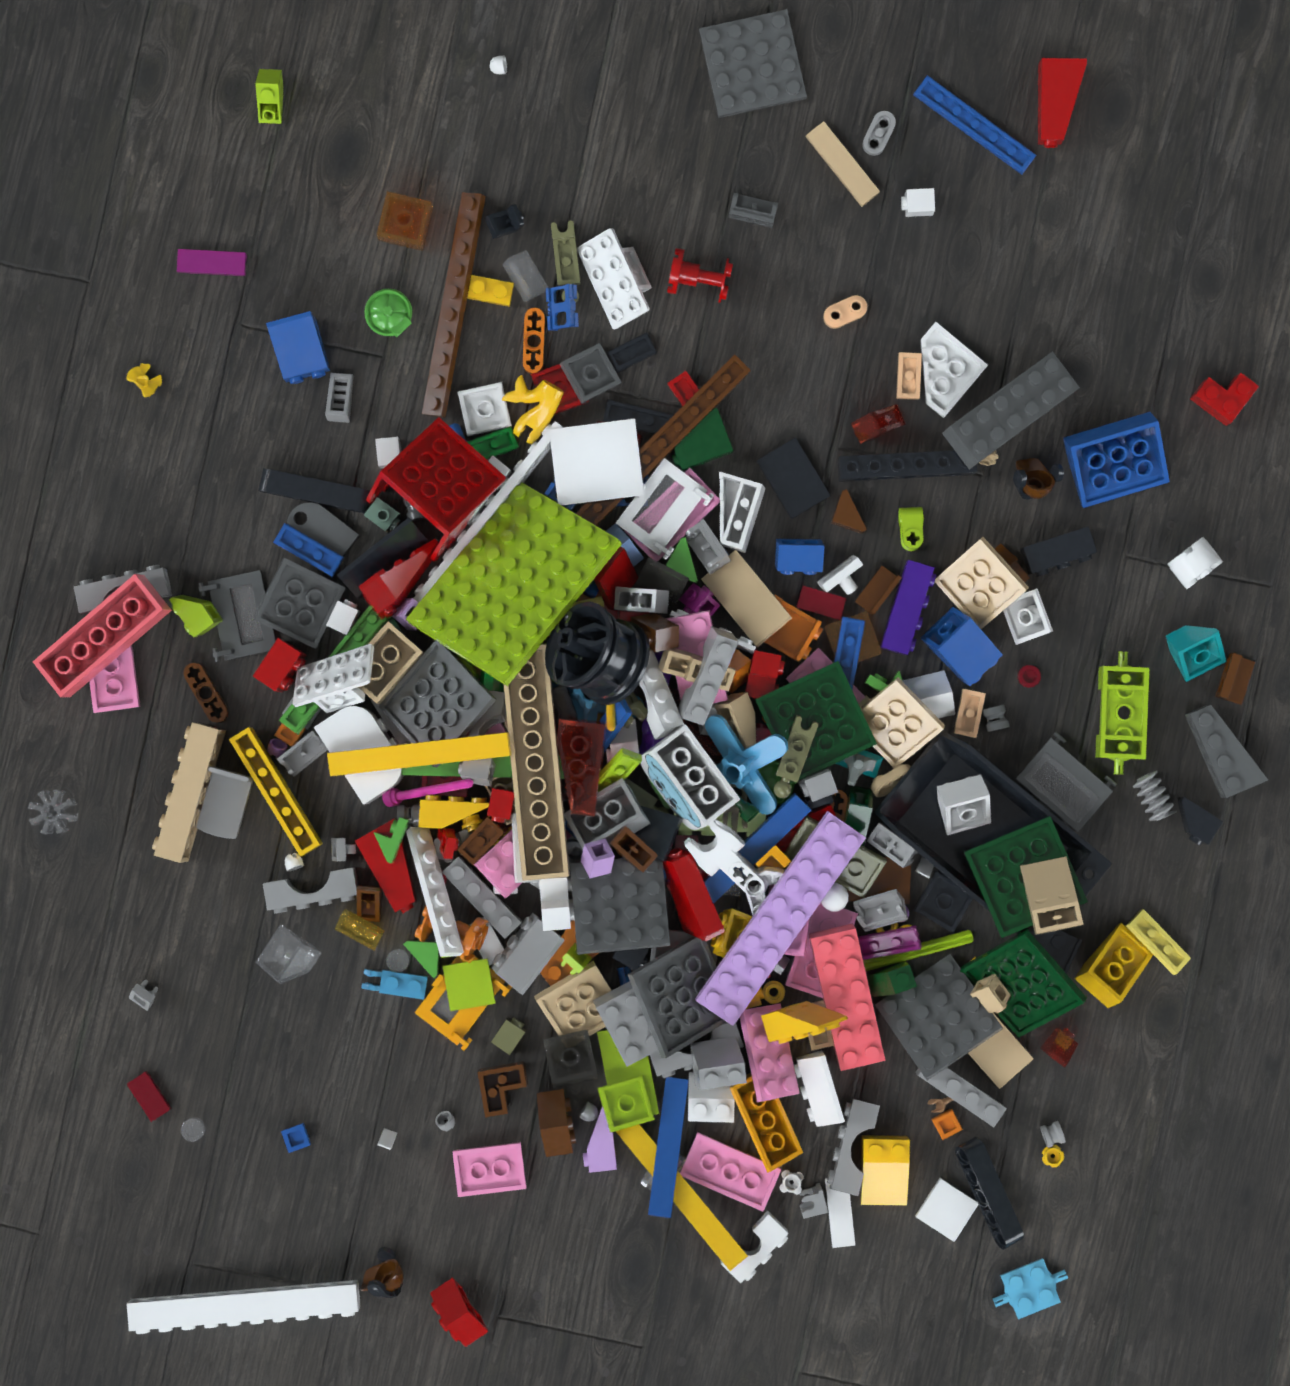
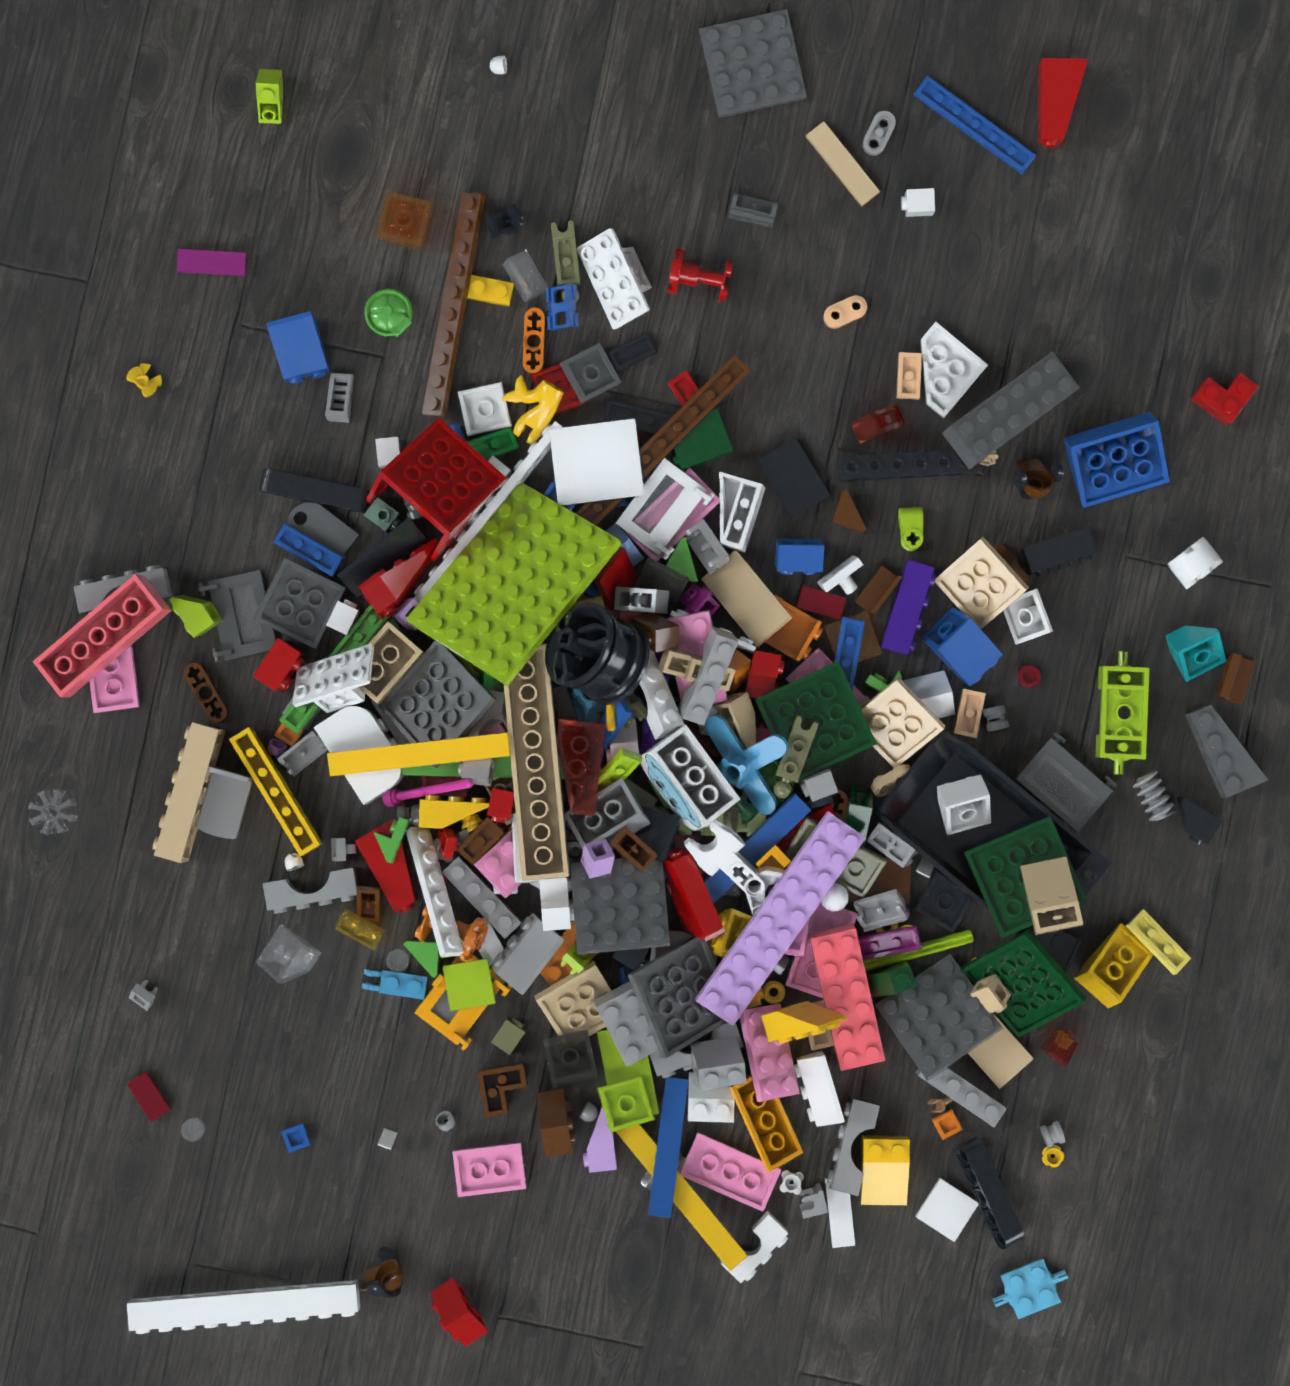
light grey piece [835,750,883,786] -> none

